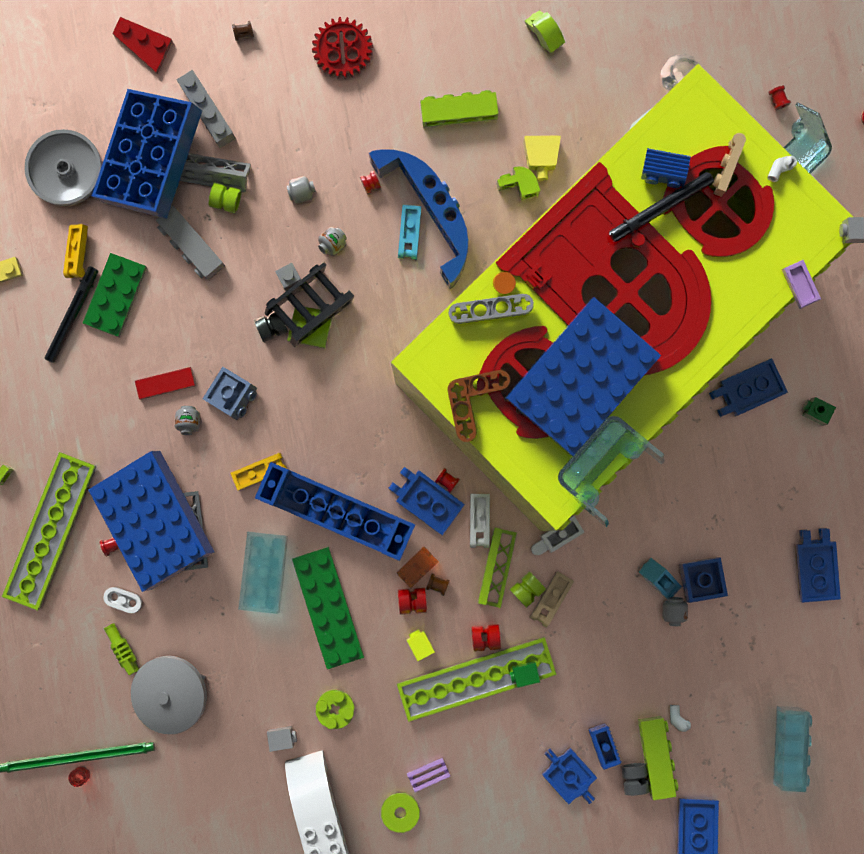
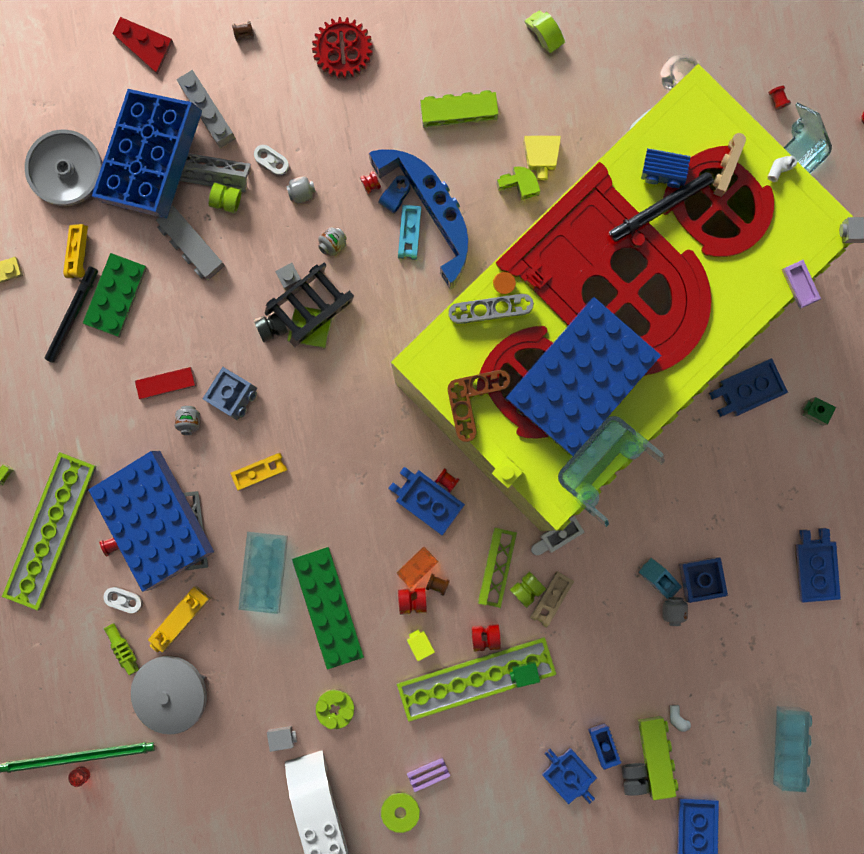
blue slope [255,462,415,561] -> none
white plate [470,494,490,548] -> none
none -> yellow brick [148,586,211,653]
none -> white plate [254,145,289,176]
none -> blue piece [378,175,410,214]
none -> neon yellow brick [492,457,523,488]

